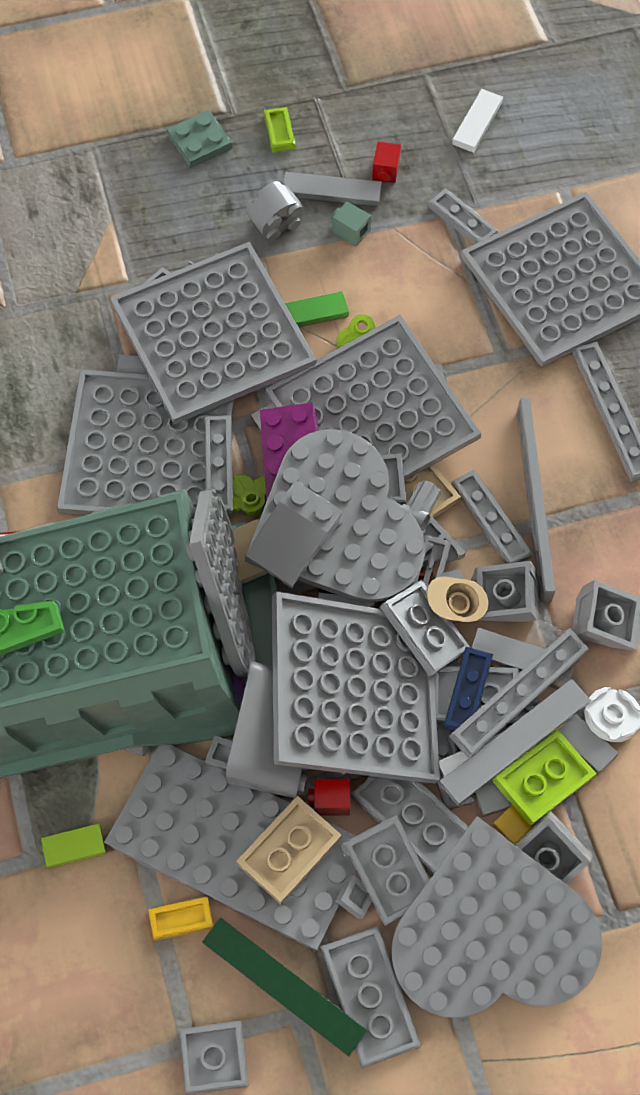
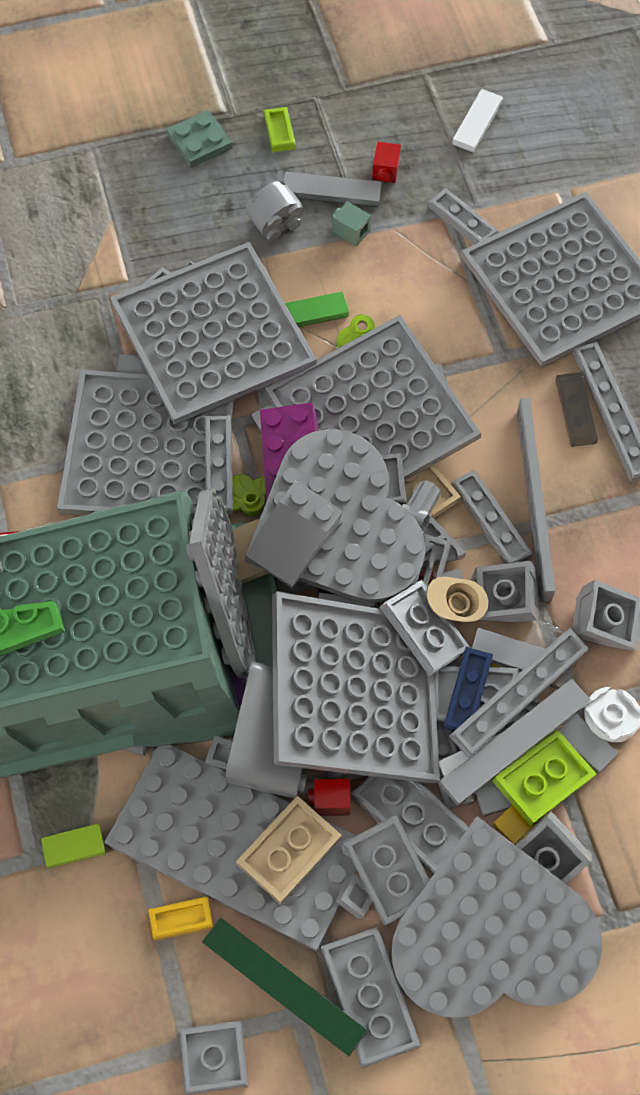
none -> clear smoke tile [555,372,598,447]

